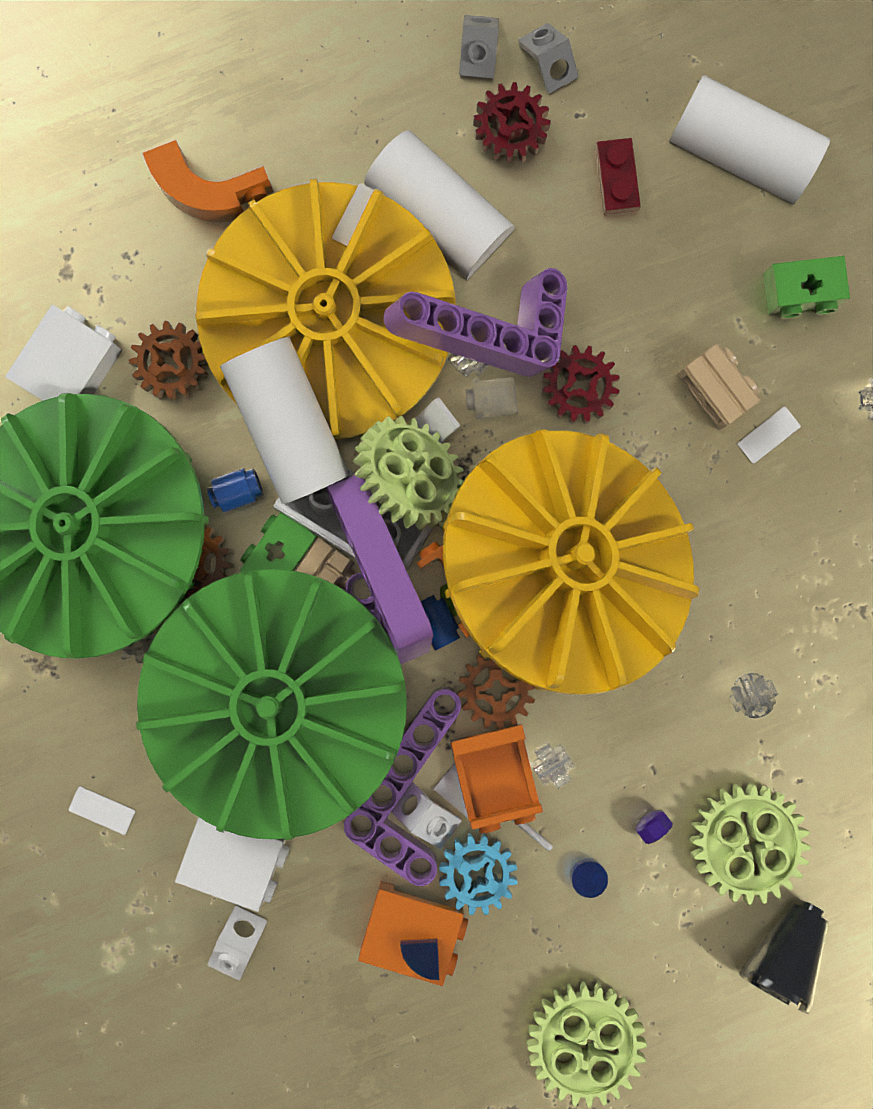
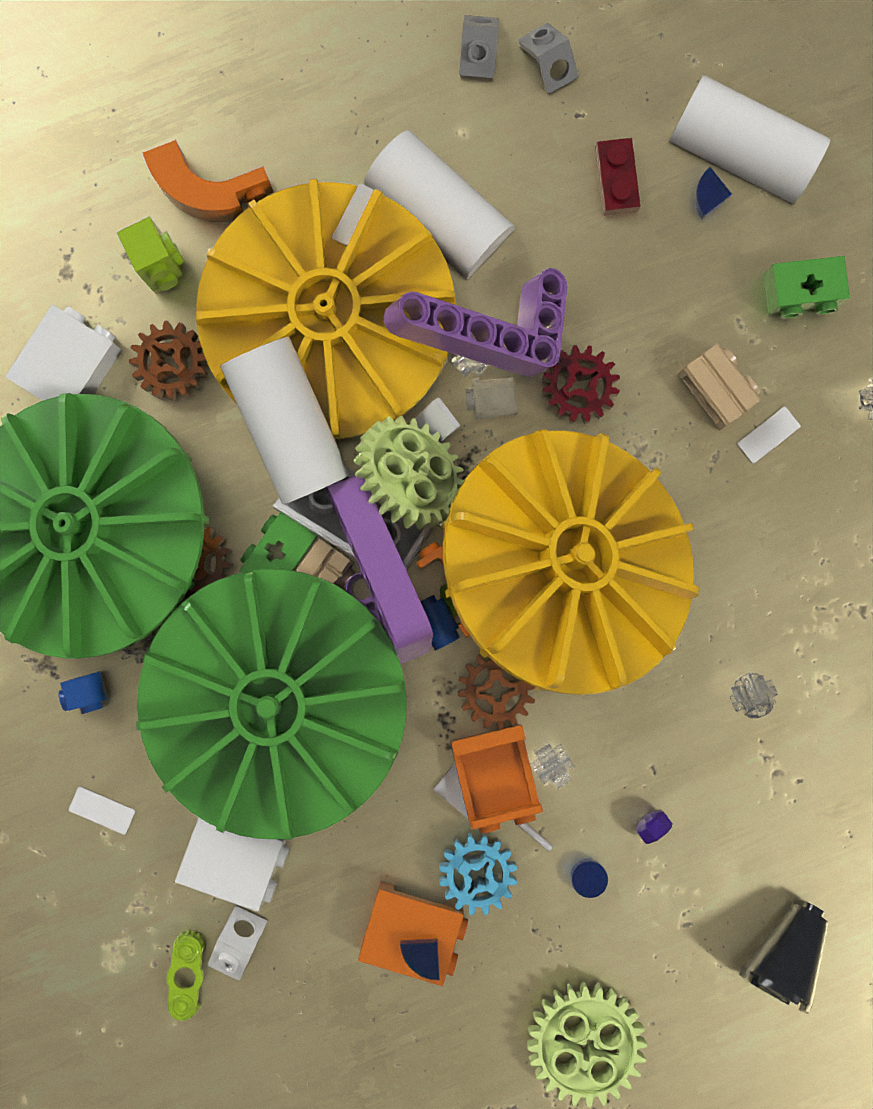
blue brick [207,468,264,513] -> none
medium lavender beam [344,687,461,886] -> none
white bracket [391,782,462,849] -> none
dark red gear [473,82,551,164] -> none
yellowish green gear [689,783,811,905] -> none
none -> blue plate [59,671,108,714]
none -> lime brick [116,216,185,292]
none -> lime piece [167,930,206,1021]
none -> clear blue tile [695,167,732,219]

